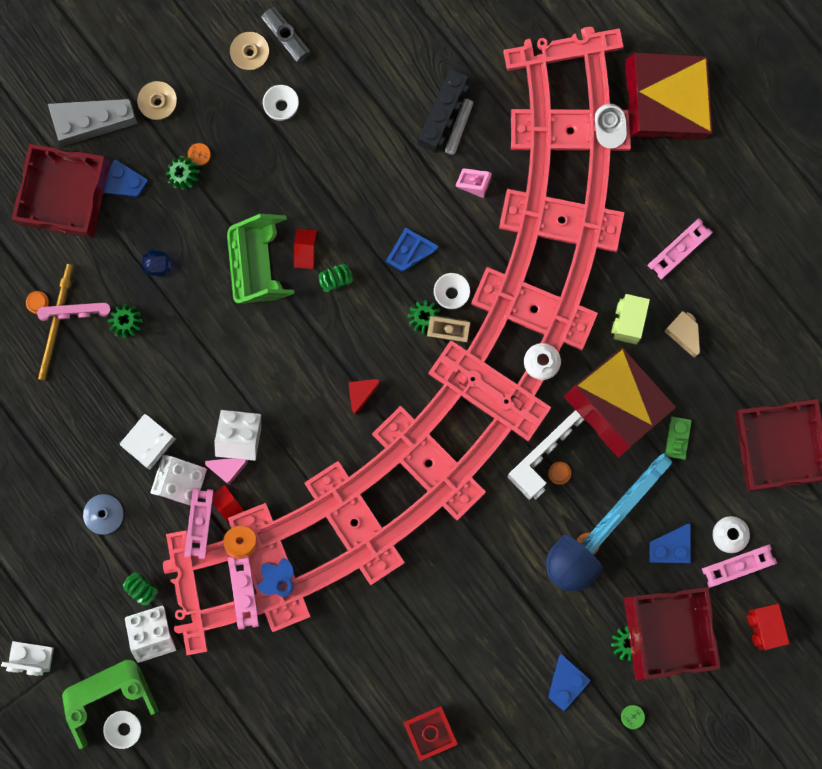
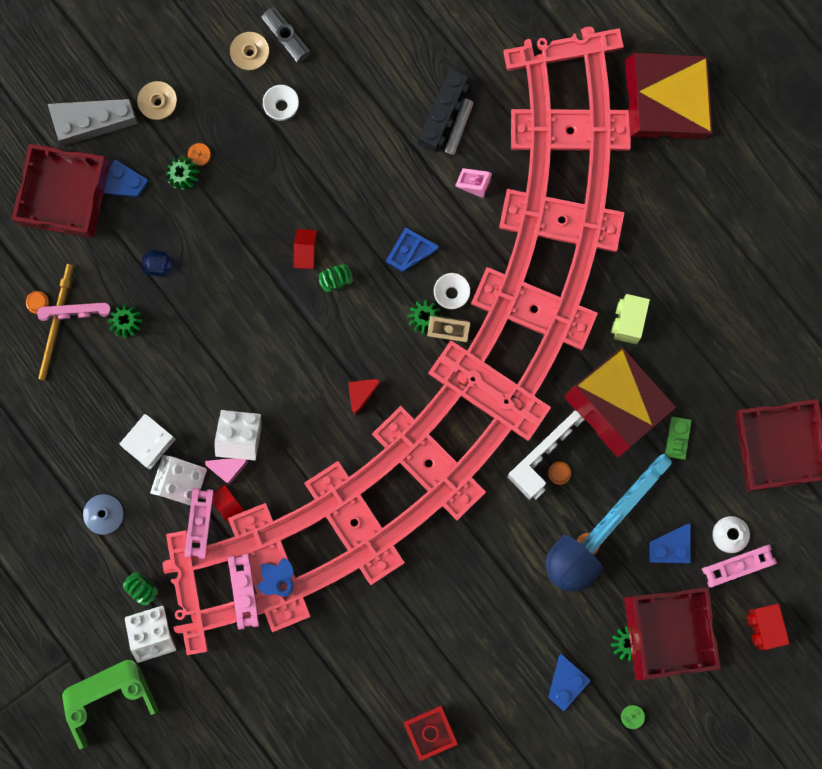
white bracket [1,641,54,676] -> none
white piece [104,711,141,749] -> none
orange piece [223,526,257,559] -> none
bright green windscreen [227,214,294,304] -> none
white piece [524,343,561,380] -> none
white cap [595,104,627,148] -> none
bright pink plate [647,218,713,280] -> none
tan slope [665,311,700,358] -> none

